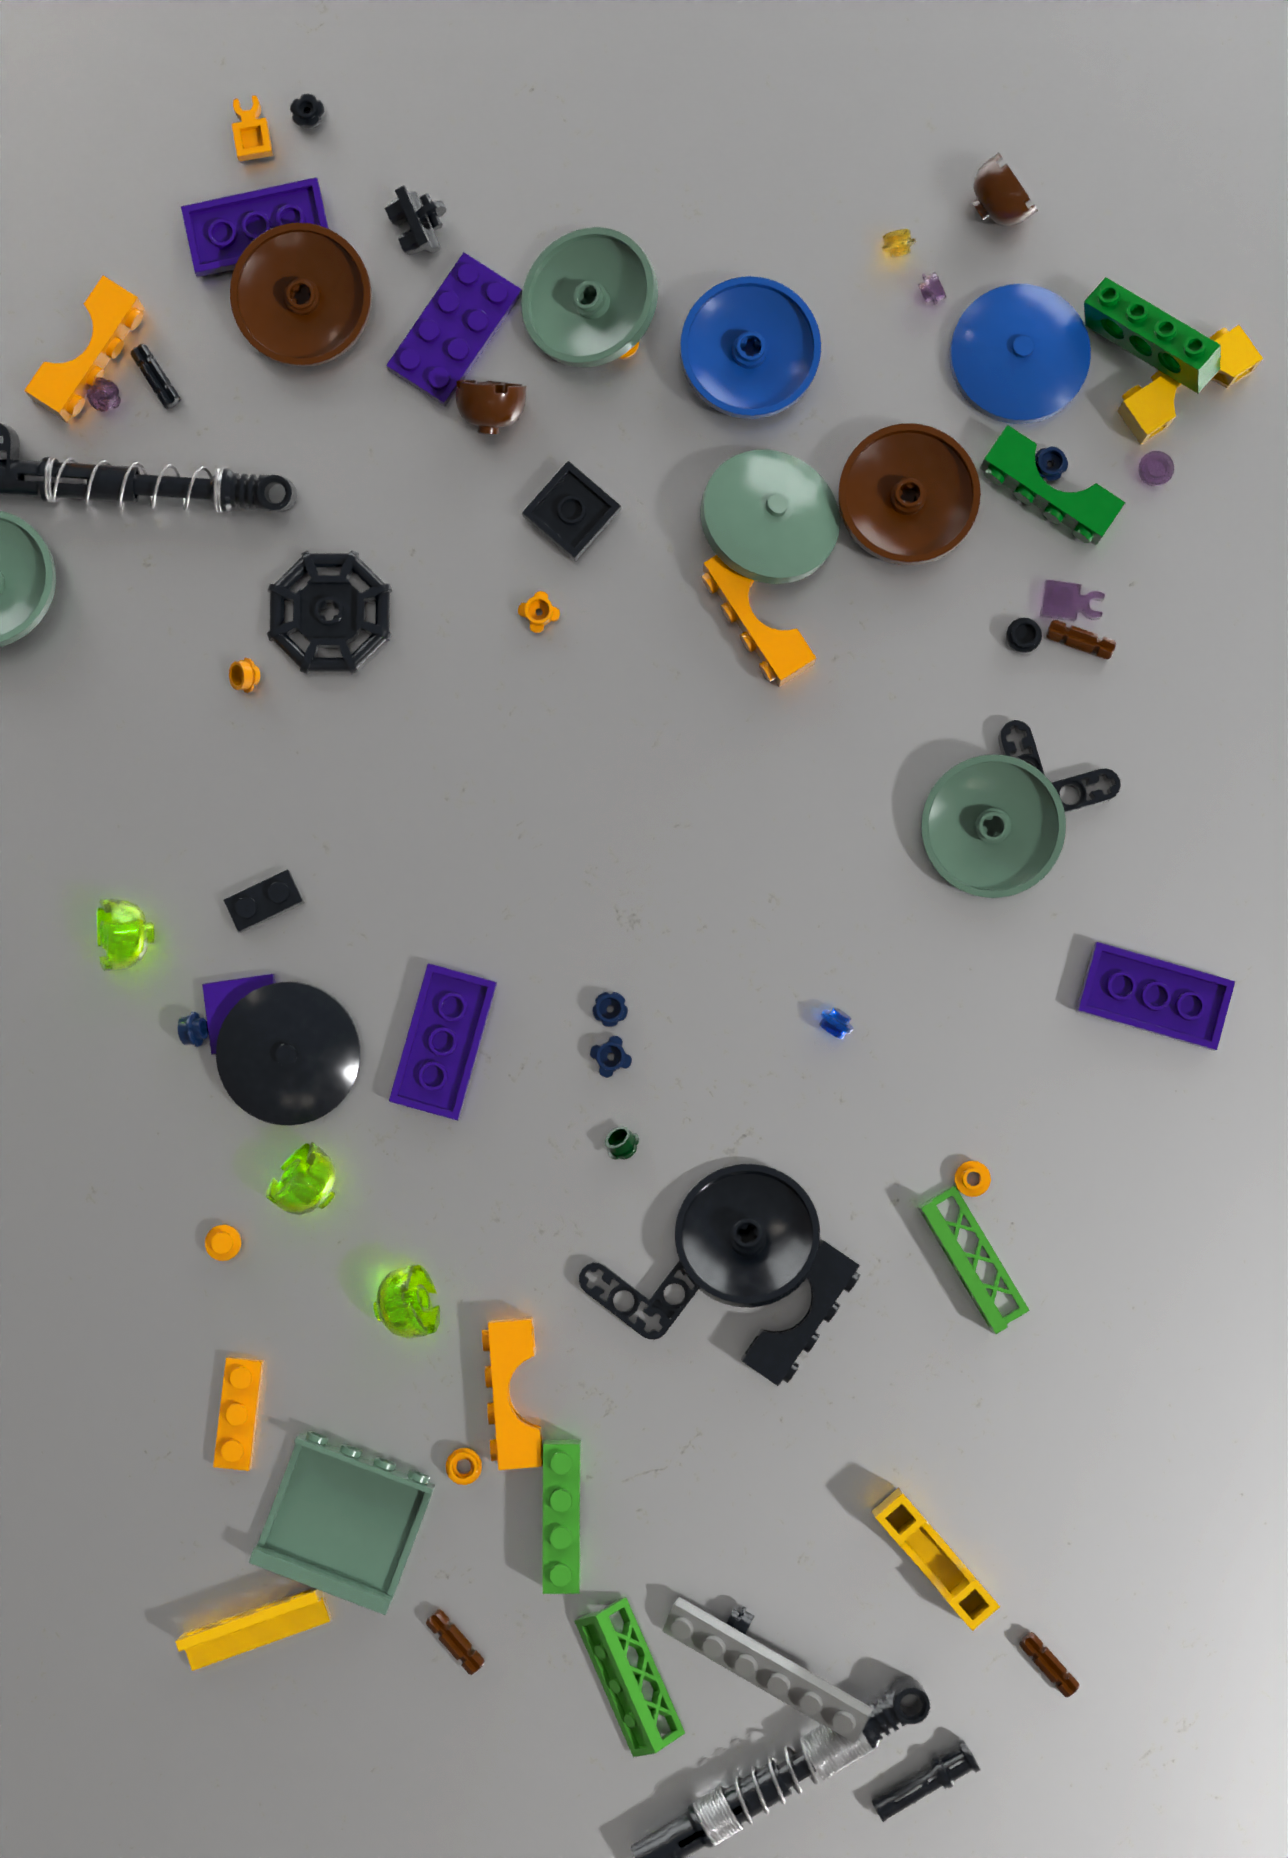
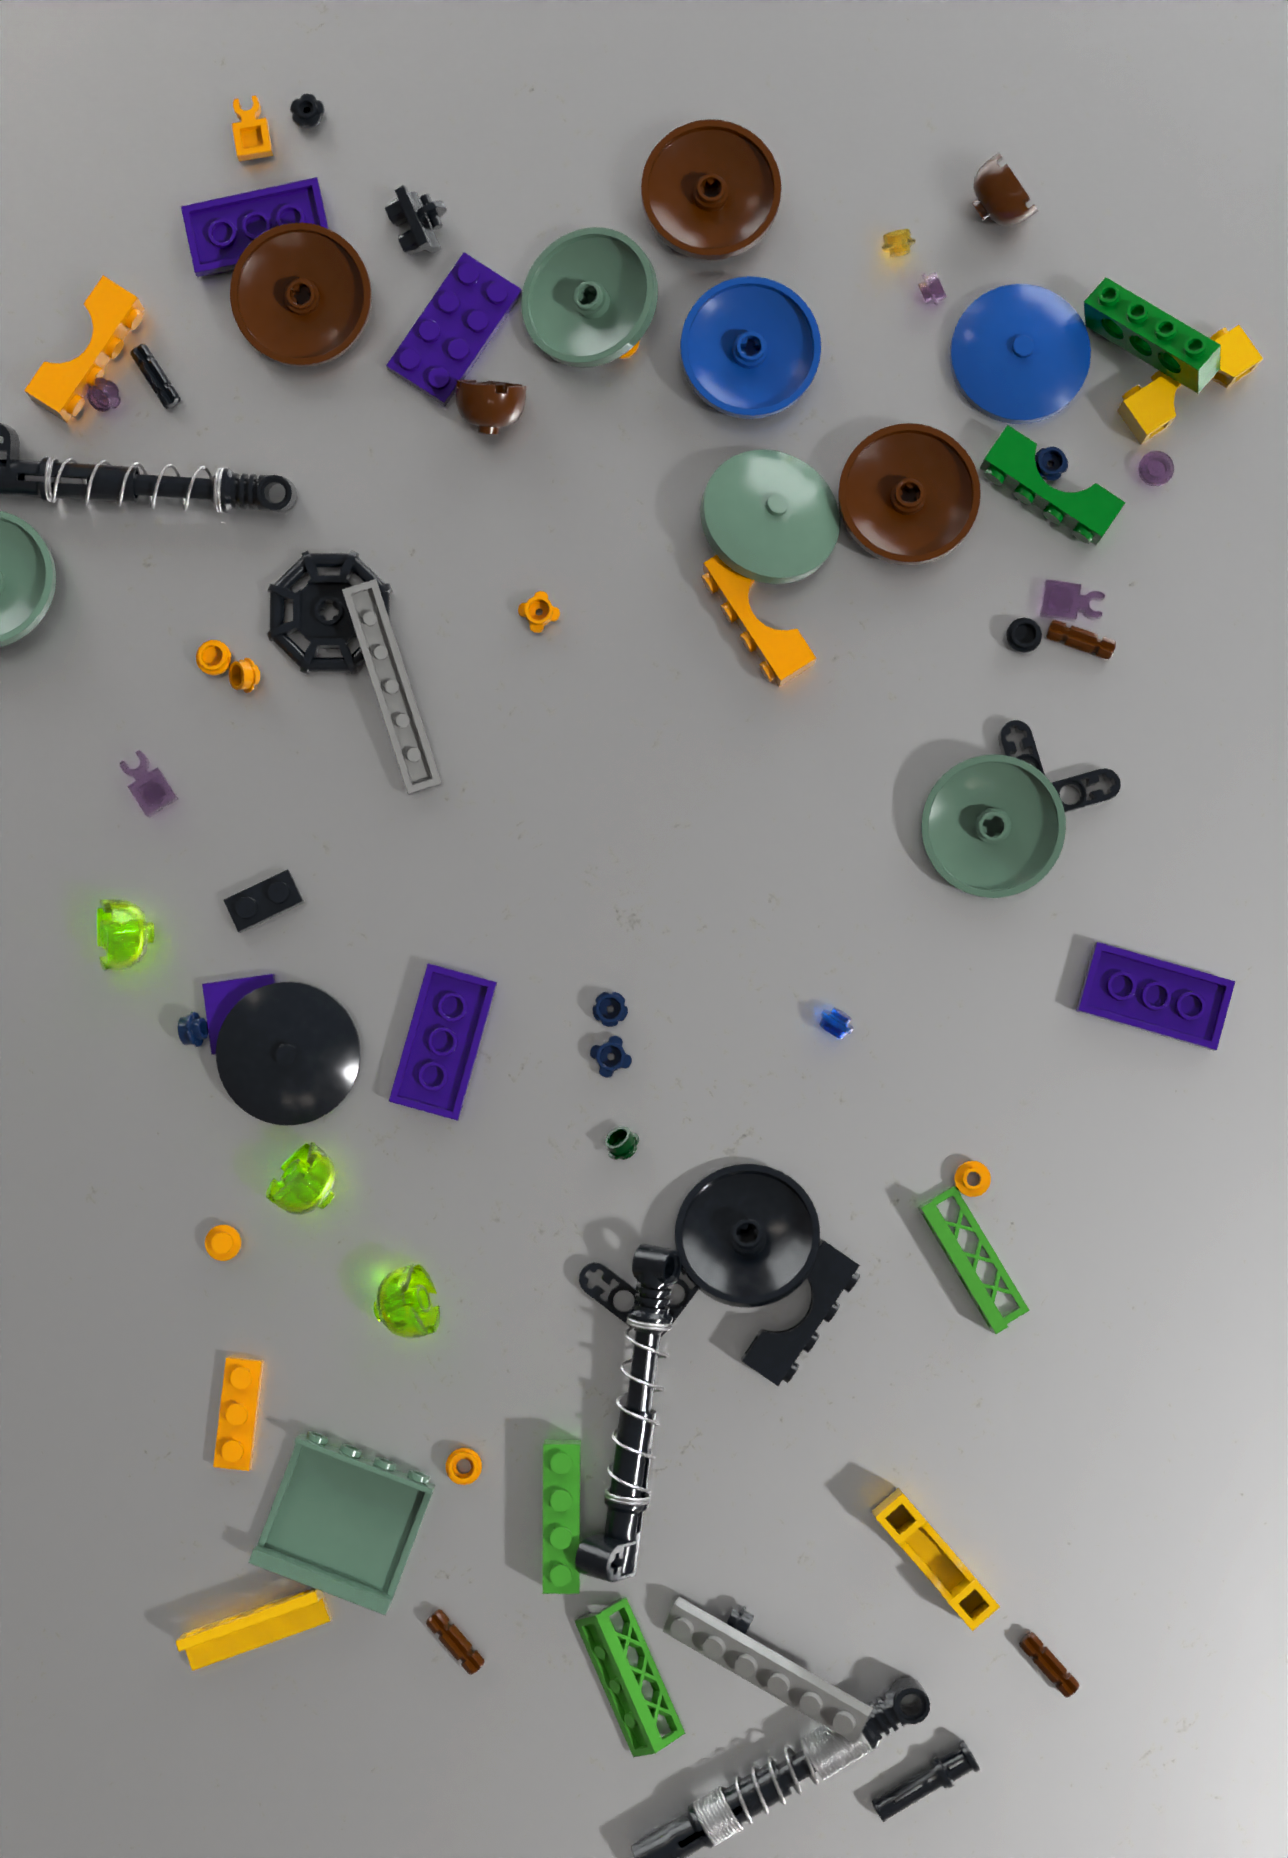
light orange arch [482,1317,543,1470] -> none
black plate [522,461,621,561] -> none
none -> clear purple plate [120,750,179,818]
none -> light orange plate [196,640,232,676]
none -> light grey plate [342,579,442,794]
none -> black piece [575,1244,682,1582]
none -> reddish brown dish [641,119,781,260]

